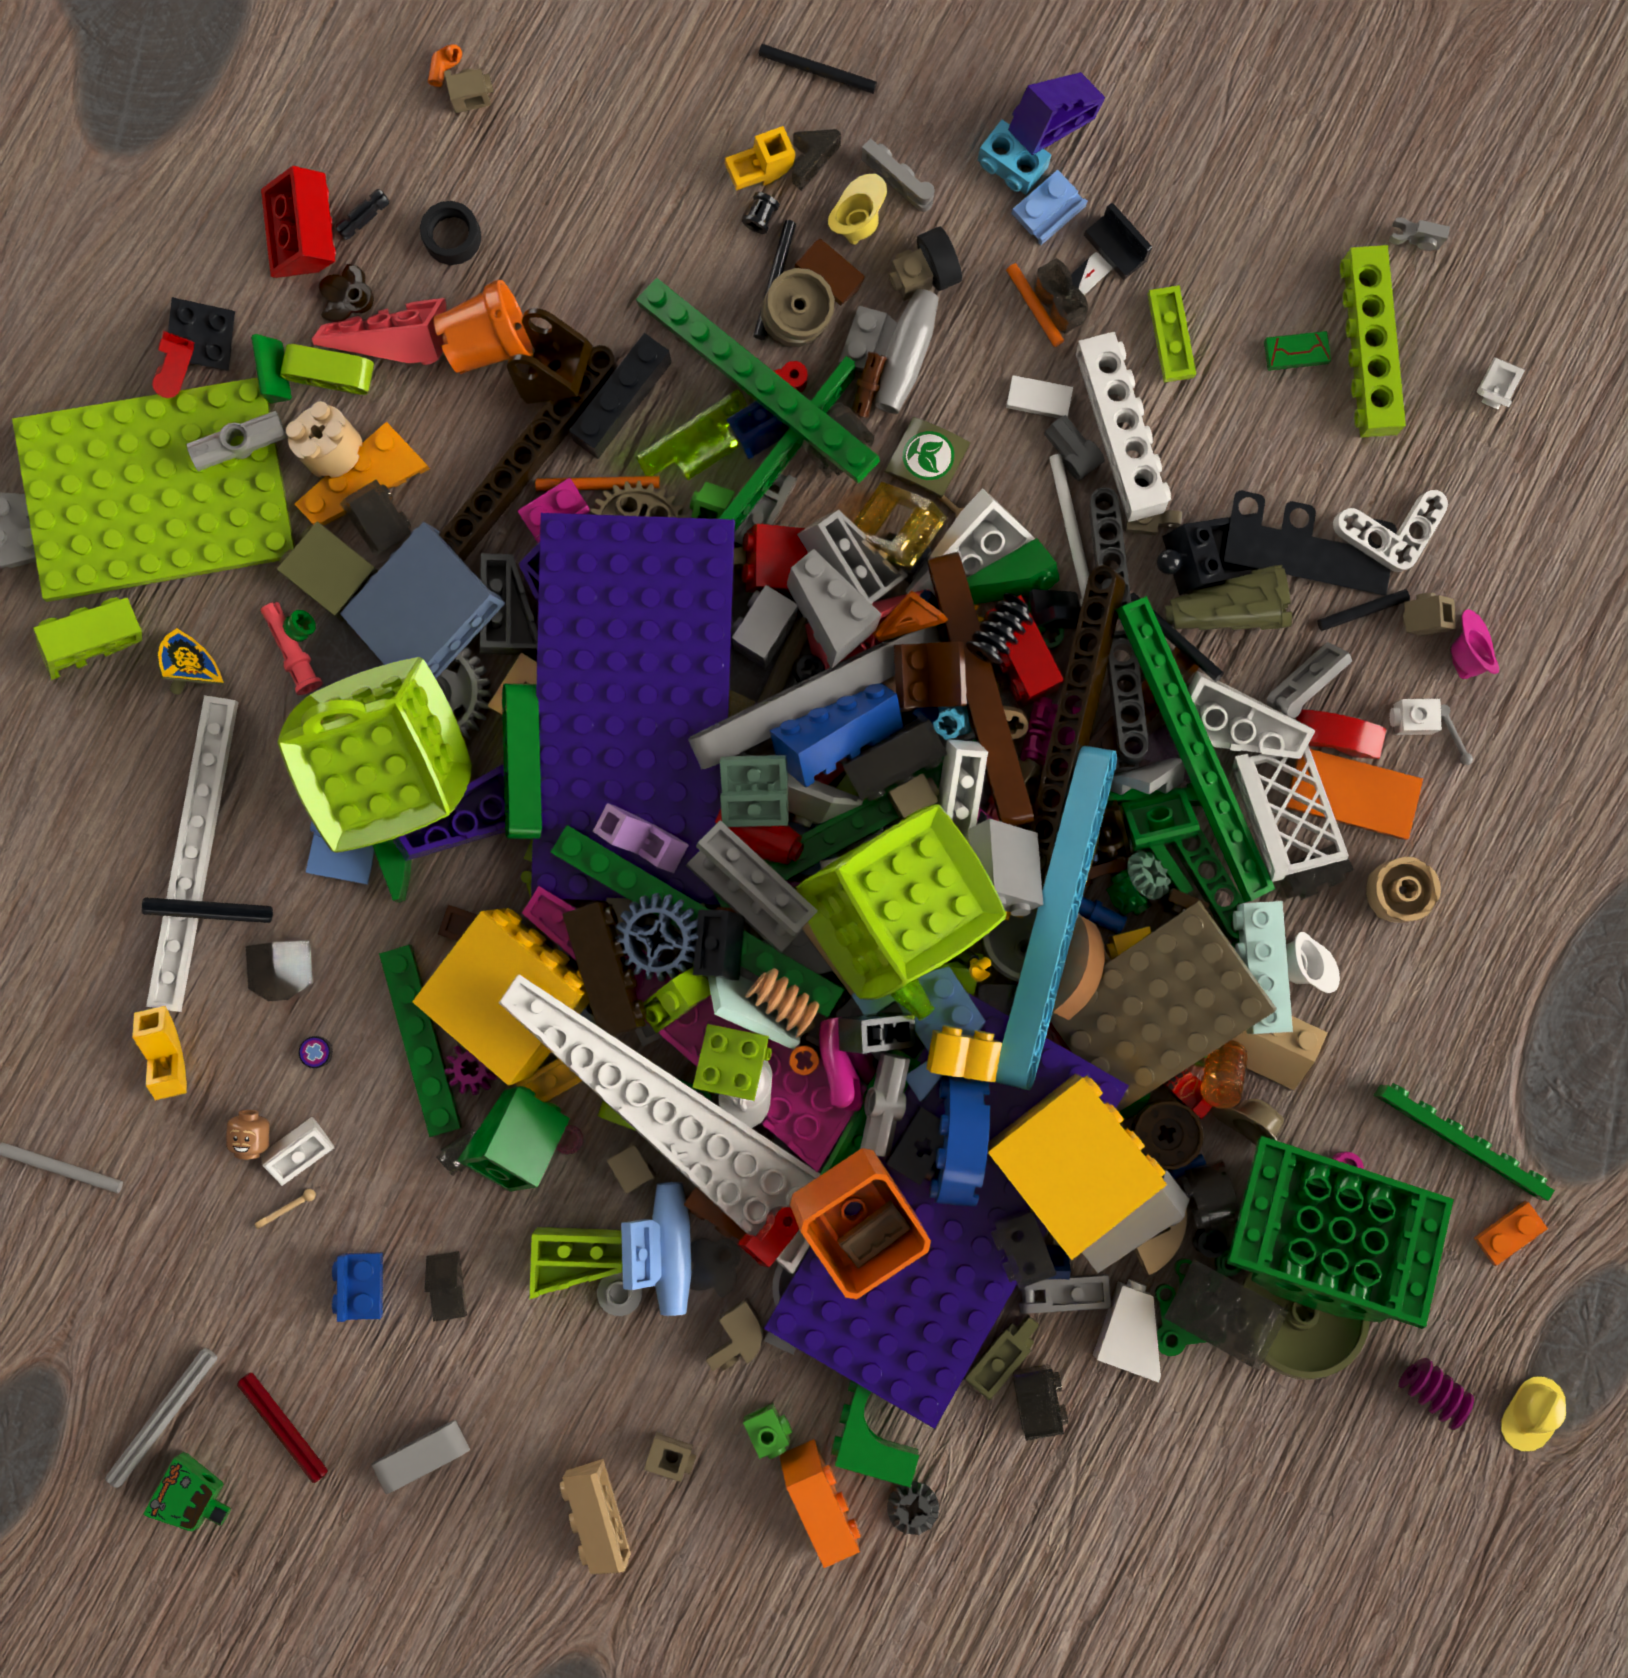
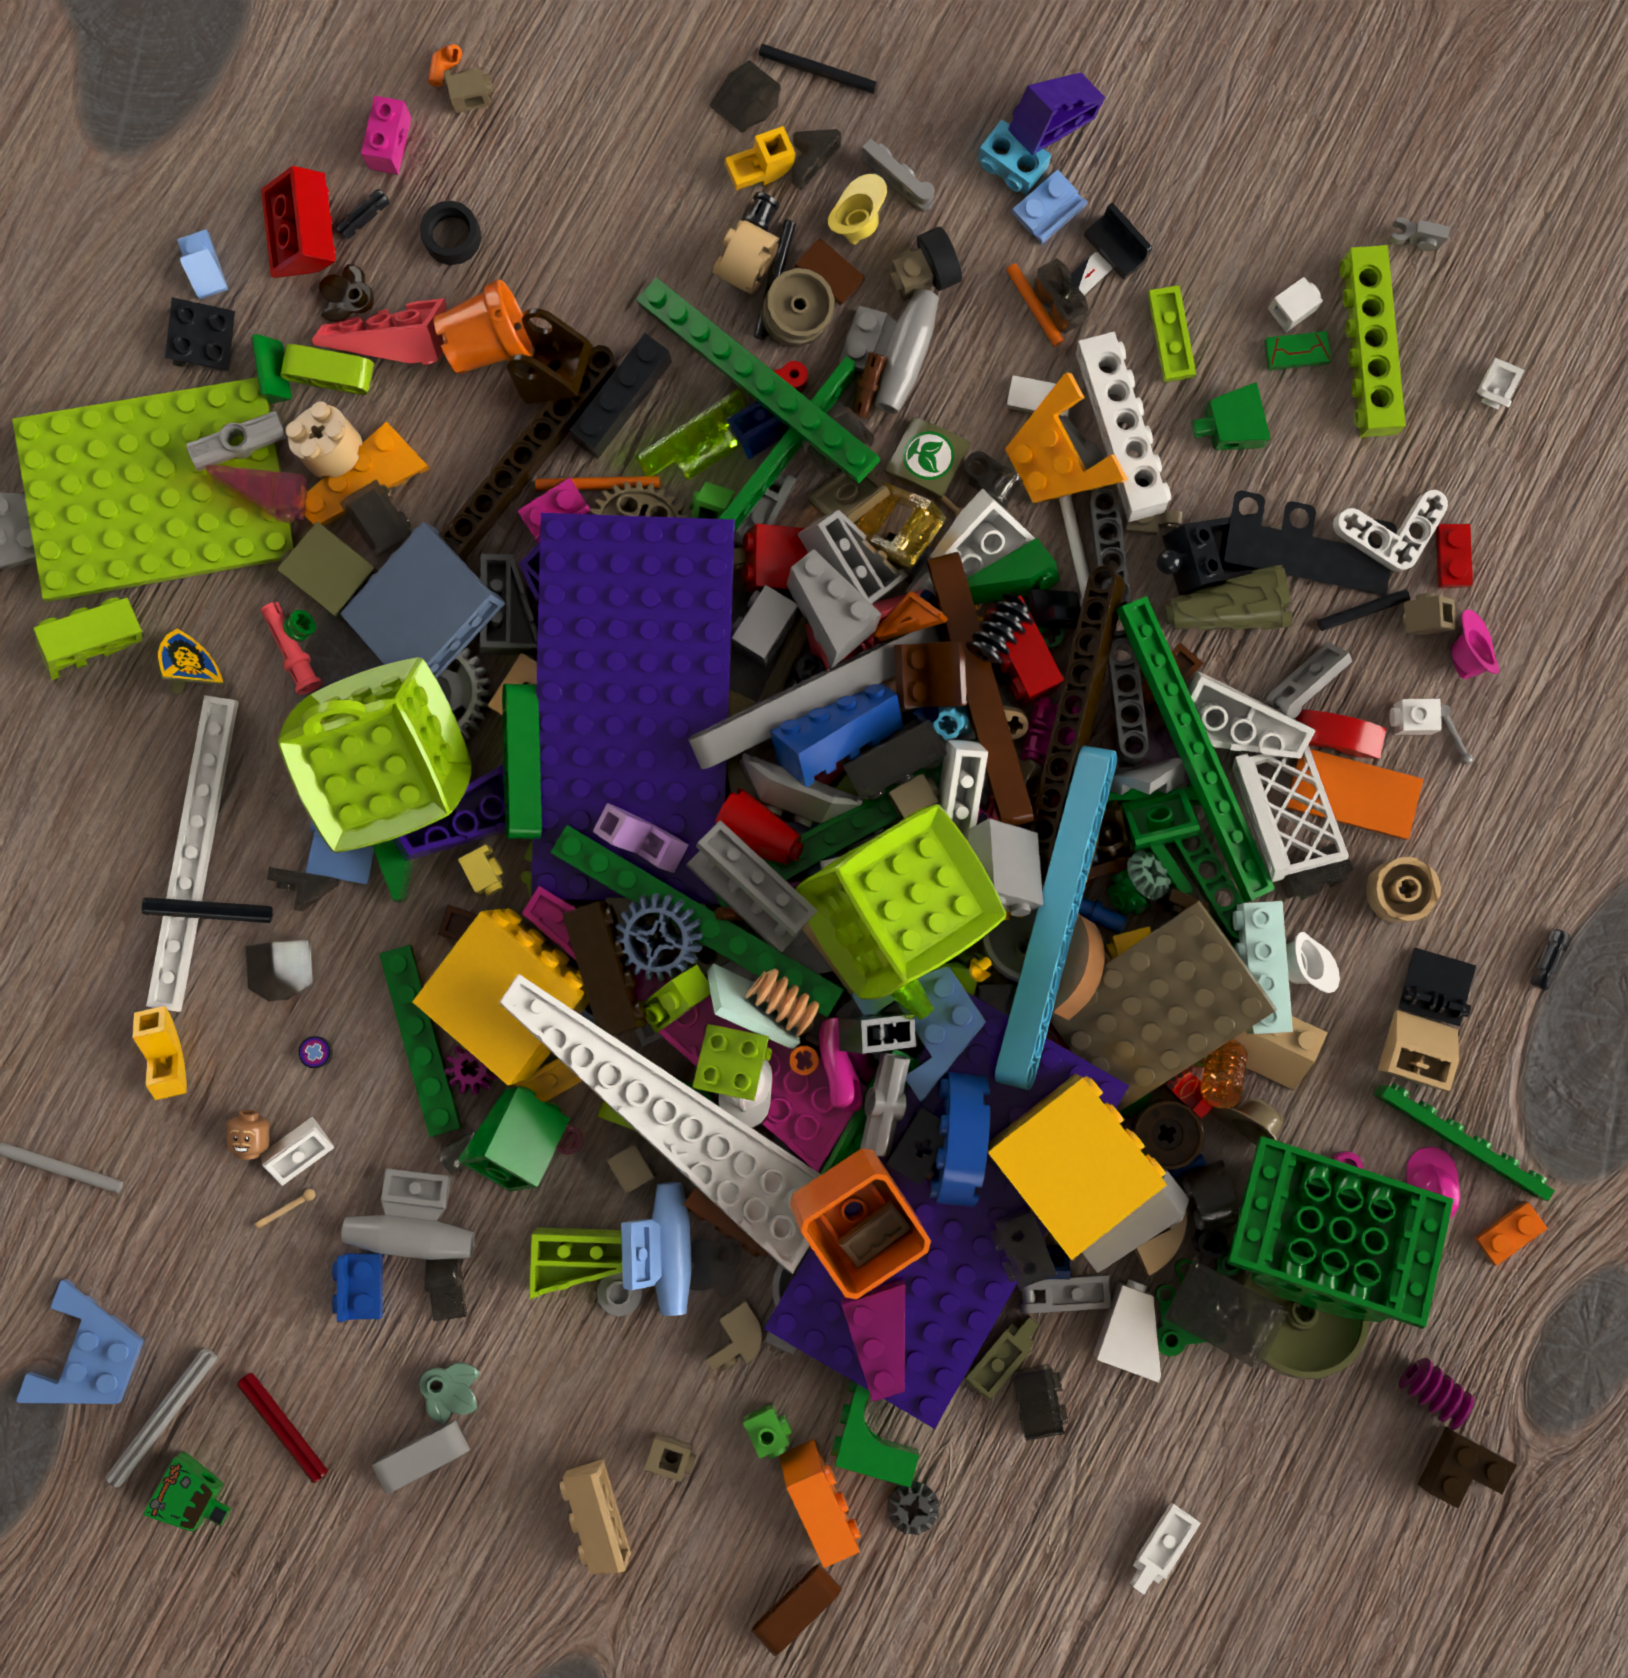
red leg [152,331,195,398] -> none
black panel [693,910,745,981] -> none
sand green slope [720,755,788,827] -> none
red leg [737,1206,799,1267] -> none
yellow brick [926,1025,1002,1082] -> none
black bar [1130,592,1224,682] -> none
light yellow piece [1501,1377,1566,1451] -> none
none -> medium blue wing [16,1279,144,1404]
none -> light blue slope [177,229,229,300]
none -> clear pink slope [206,465,308,523]
none -> clear smoke slope [267,867,339,912]
none -> light grey plate [341,1168,475,1260]
none -> dark pink brick [361,95,412,175]
none -> sand green plate [419,1362,480,1424]
none -> light yellow brick [458,844,503,896]
none -> clear smoke slope [710,60,781,133]
none -> tan brick [712,220,779,295]
none -> reddish brown beam [751,1563,842,1656]
none -> dark tan tile [808,471,890,523]
none -> magenta wedge [842,1278,905,1402]
none -> clear smoke piece [962,451,1023,508]
none -> light orange wing [1005,373,1128,503]
none -> white hinge [1130,1502,1200,1594]
none -> green torso [1191,382,1271,450]
none -> white brick [1268,277,1323,332]
none -> tan slope [1377,1010,1459,1091]
none -> black hinge [1398,948,1476,1027]
none -> dark pink piece [1406,1147,1461,1219]
none -> dark brown brick [1417,1427,1517,1509]
none -> red plate [1436,524,1473,588]
none -> black axle [1531,929,1571,990]

